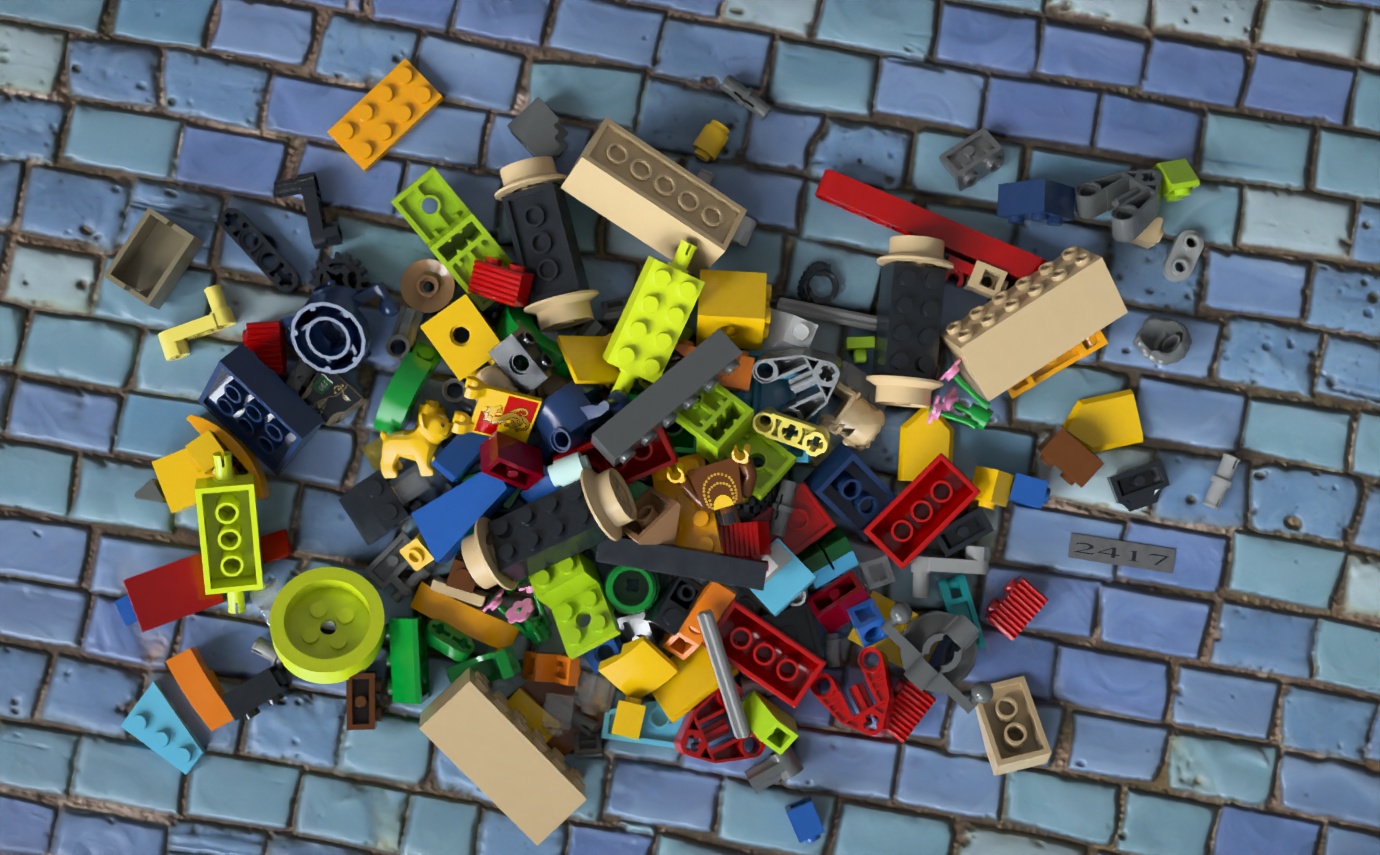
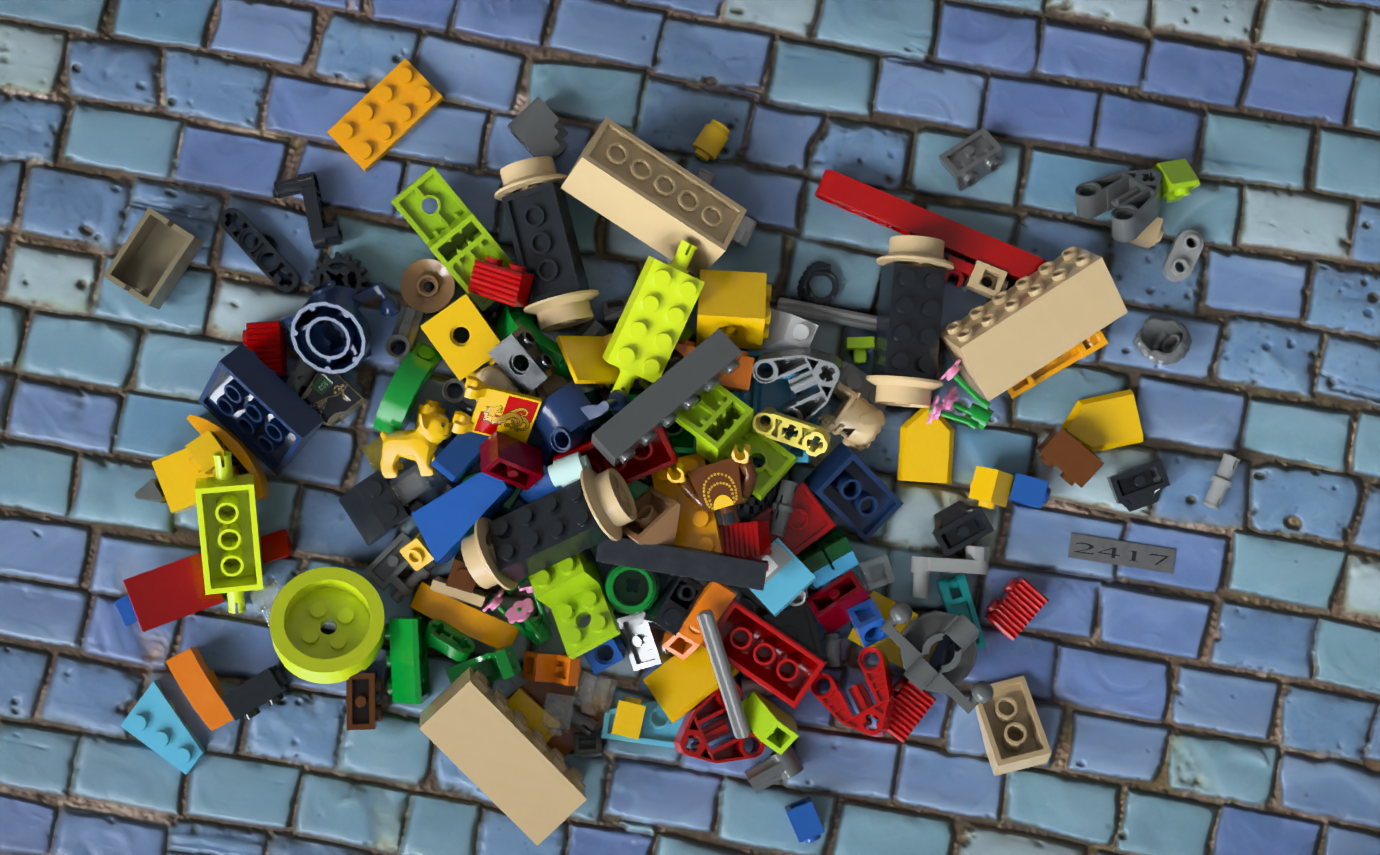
light yellow beam [158,284,236,361] -> none
light grey pin [251,636,283,667] -> none
yellow slope [598,636,679,699] -> none
dark grey pin [719,74,773,121] -> none
red brick [863,453,981,570] -> none
dark blue brick [997,178,1075,226] -> none

